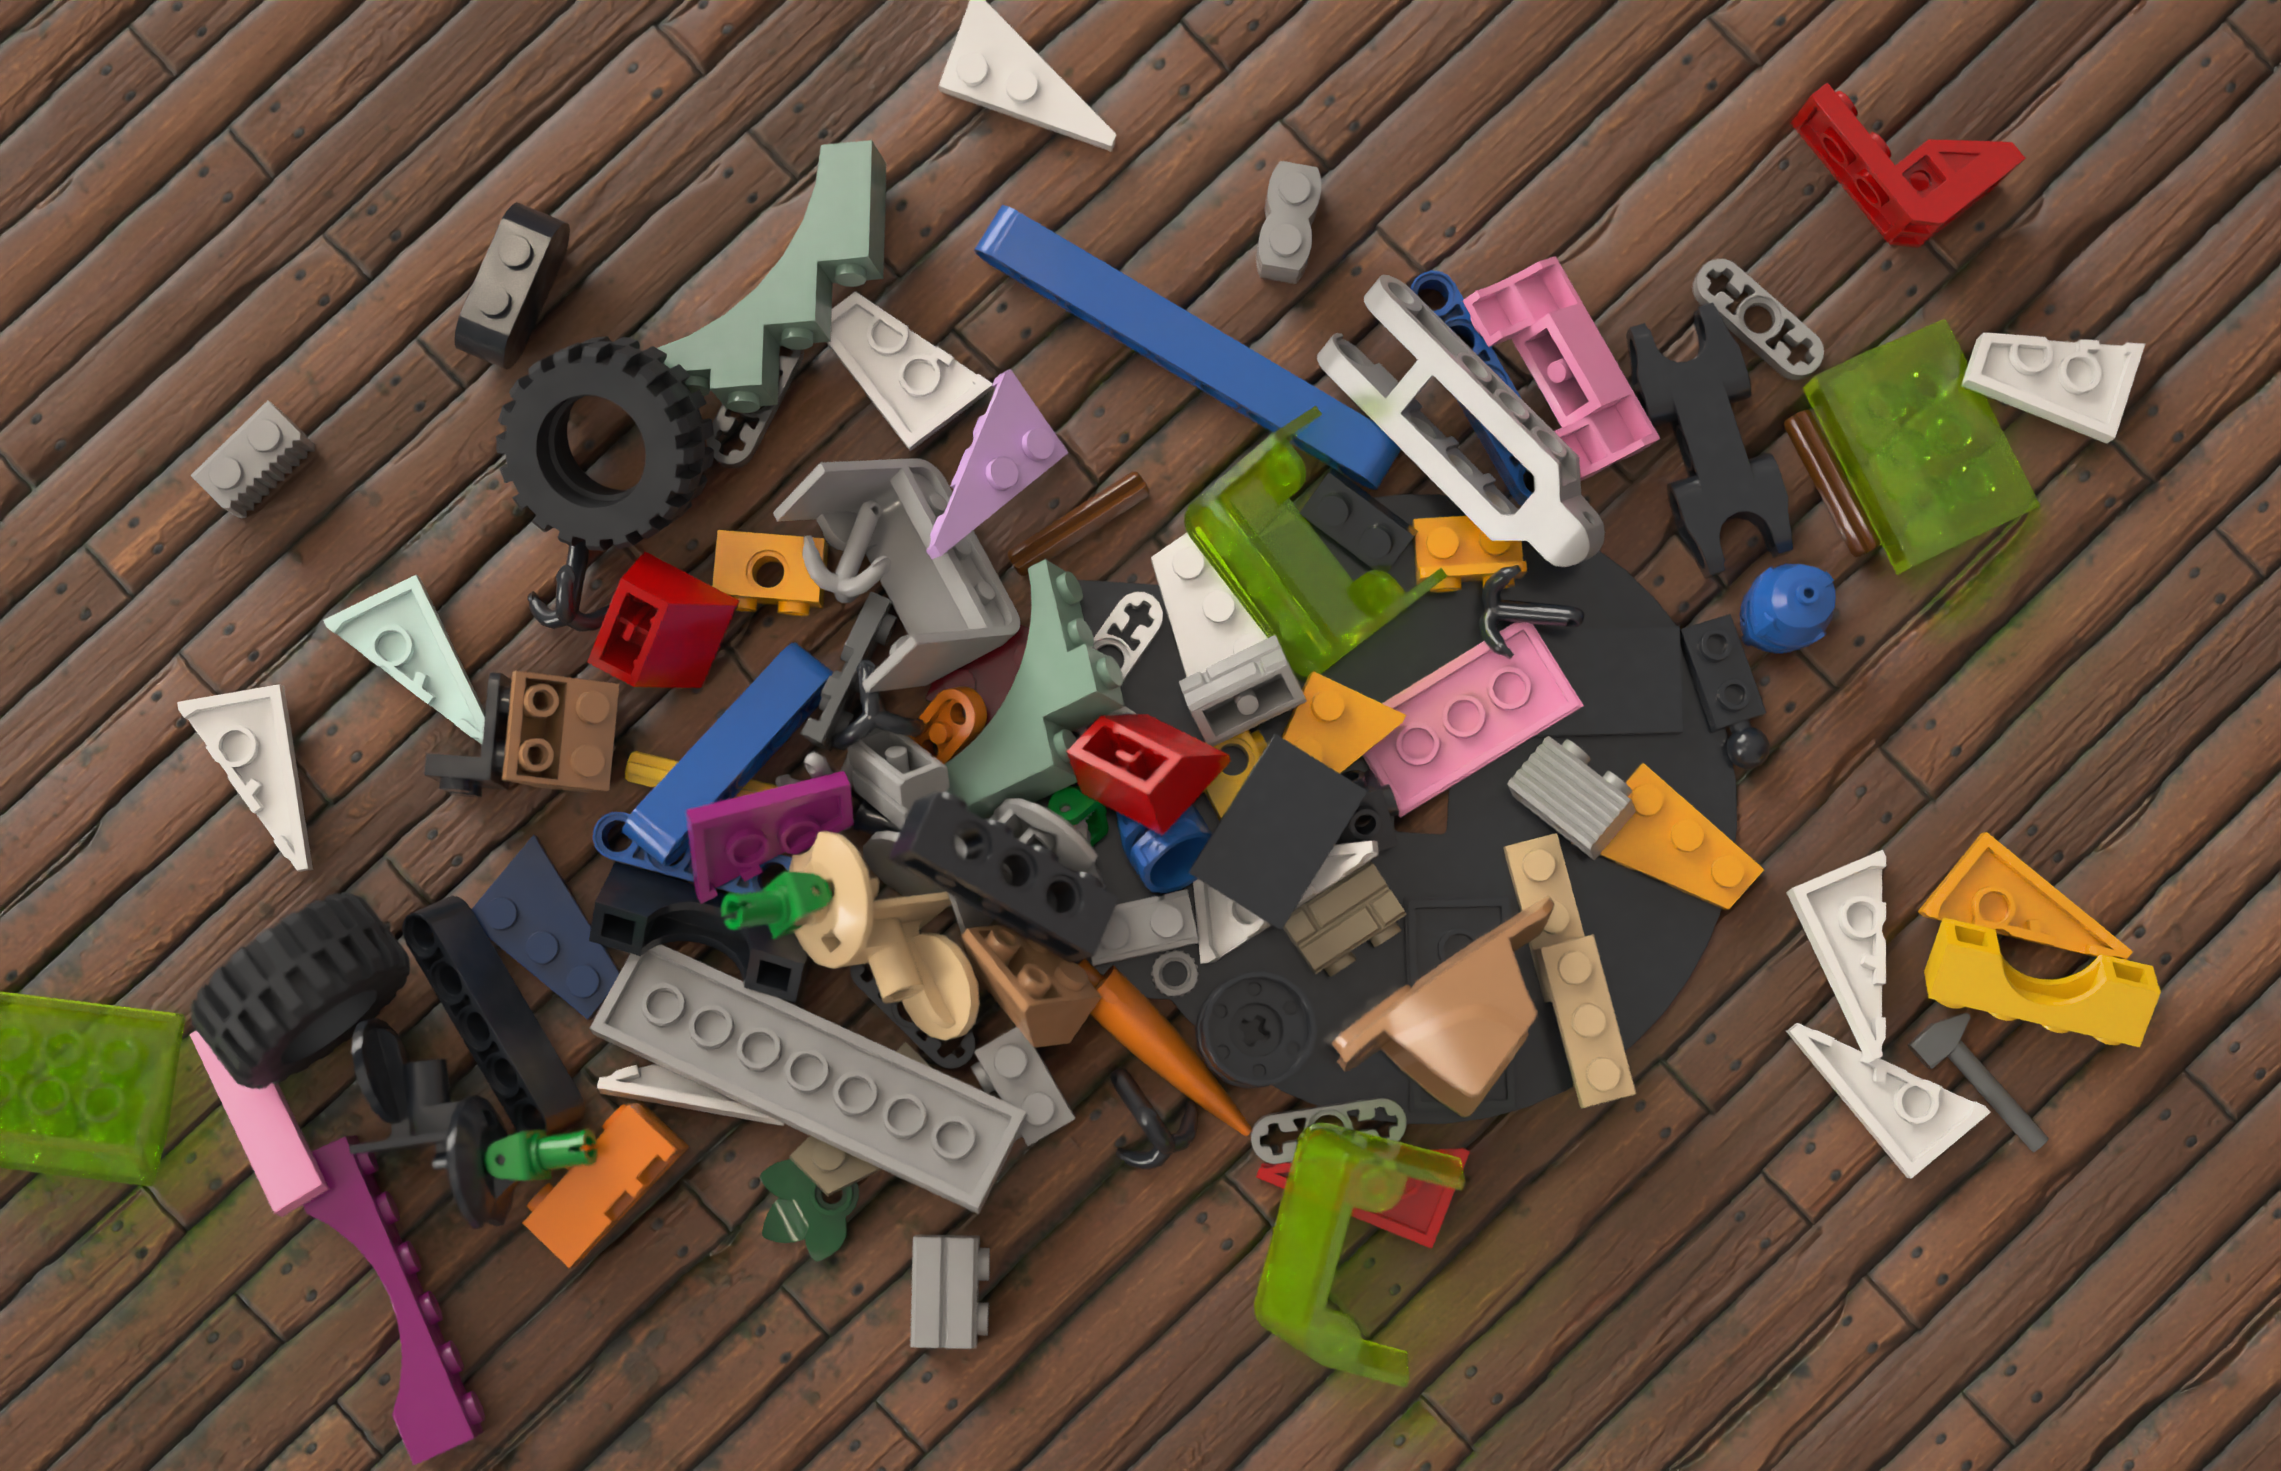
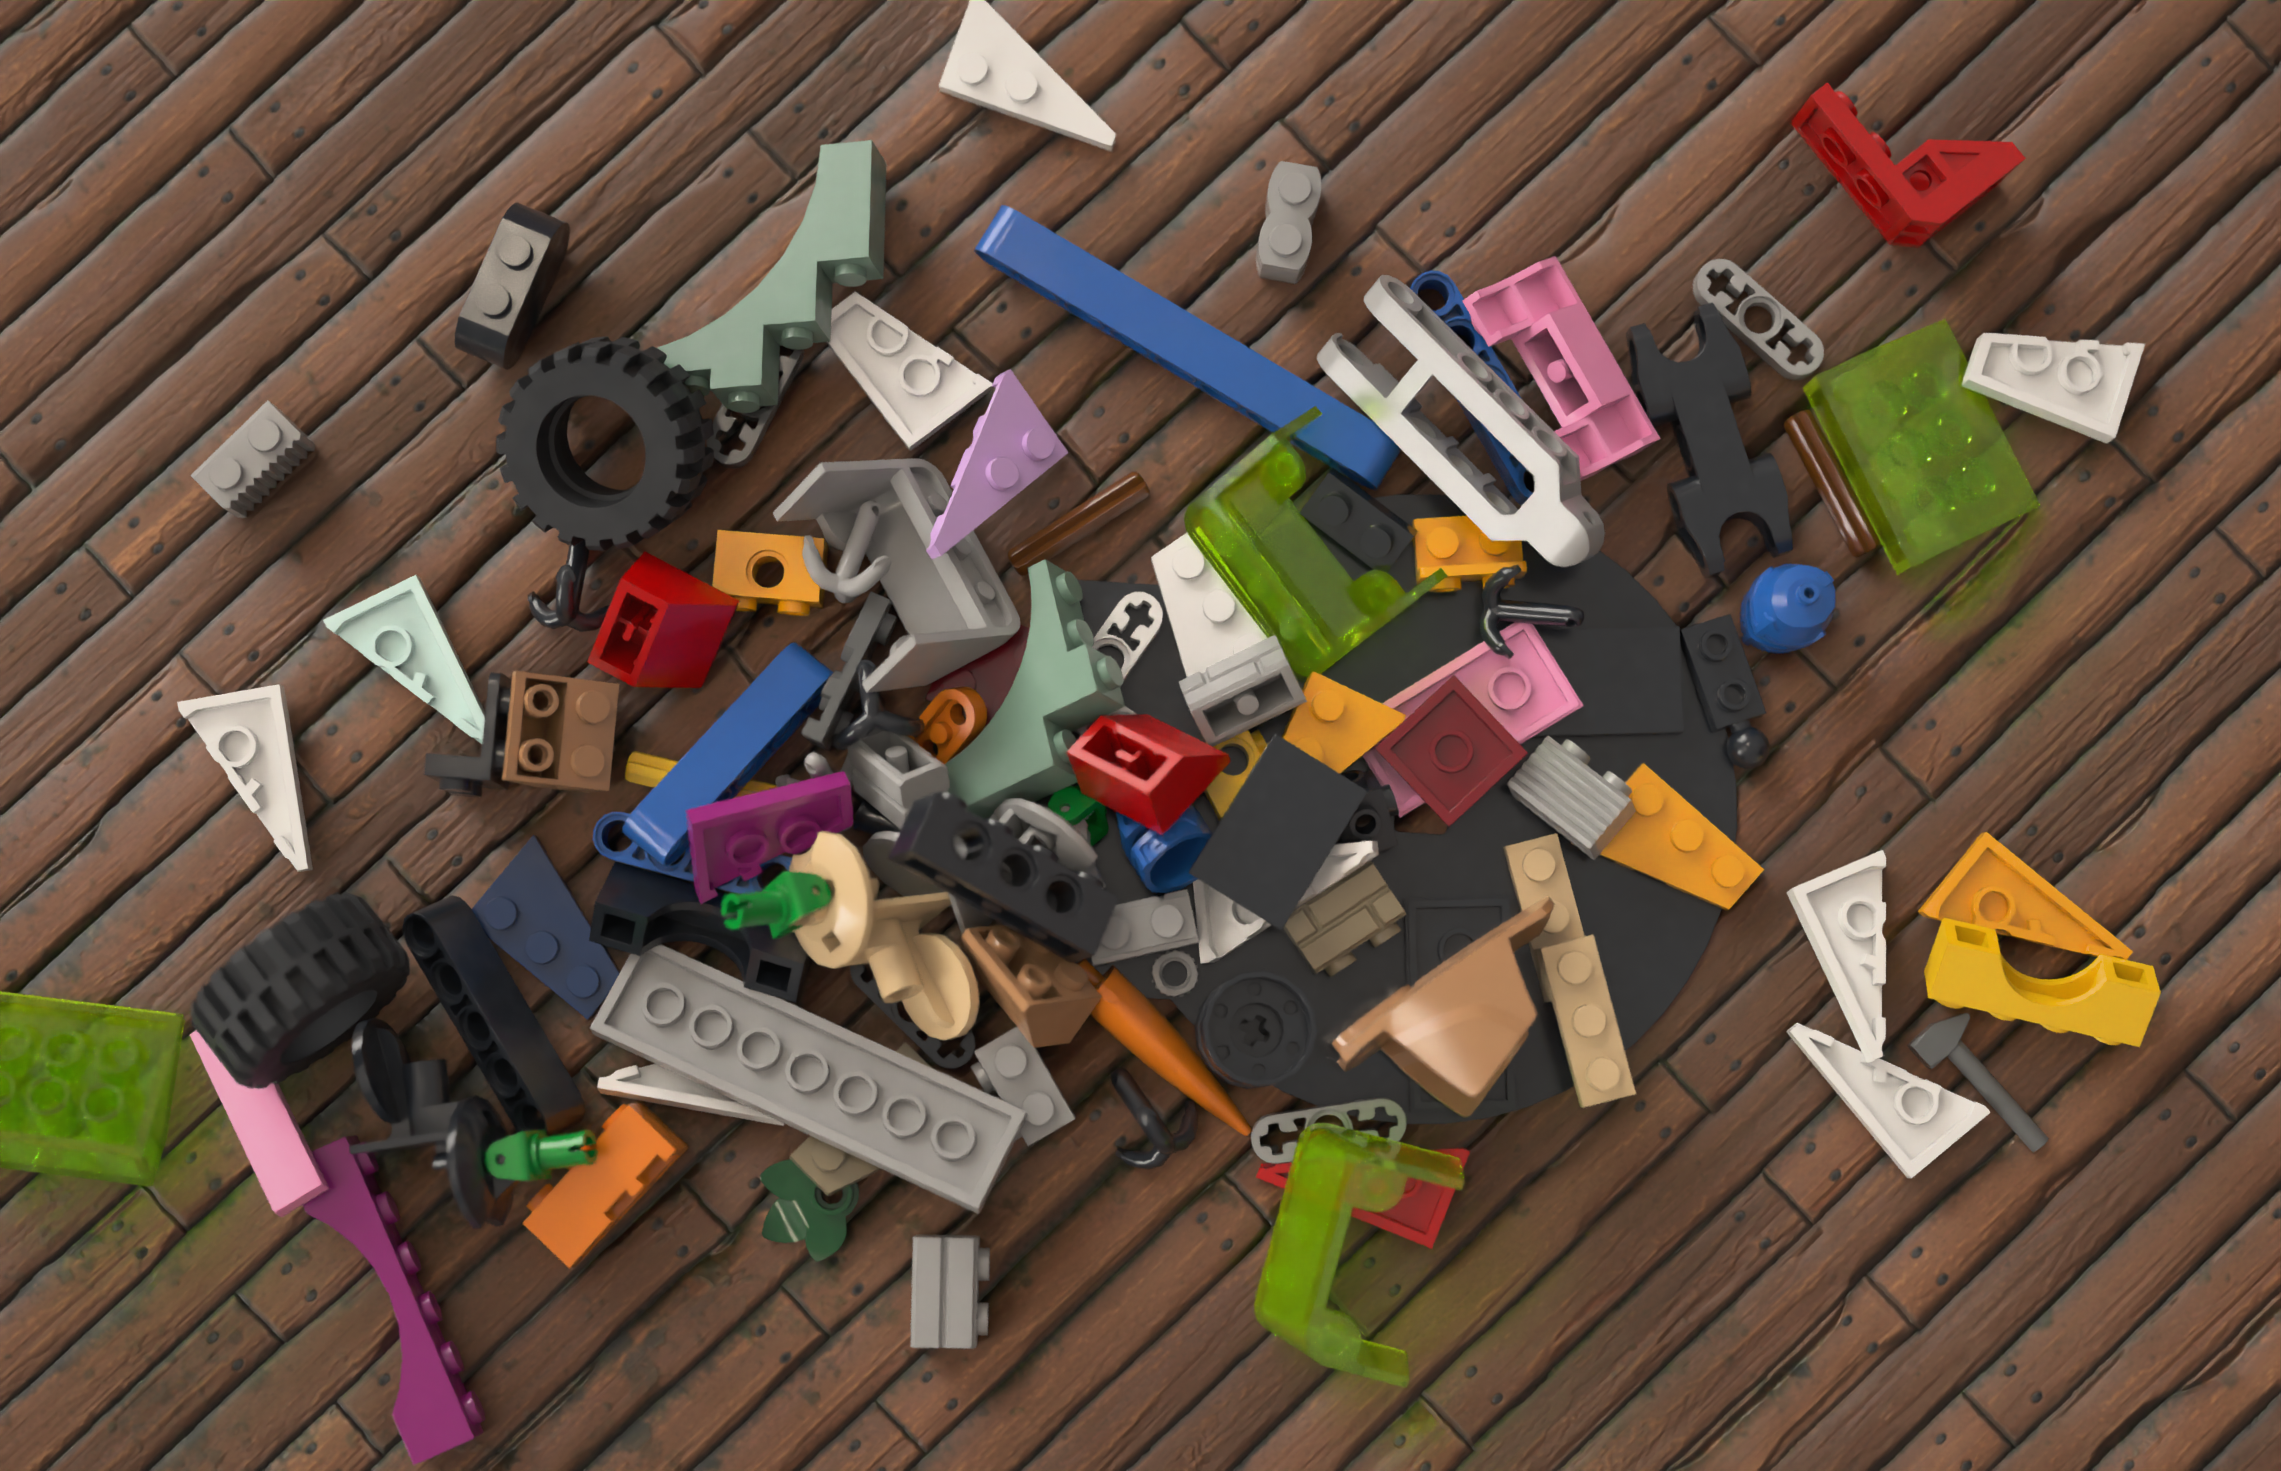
none -> dark red plate [1375,675,1528,828]

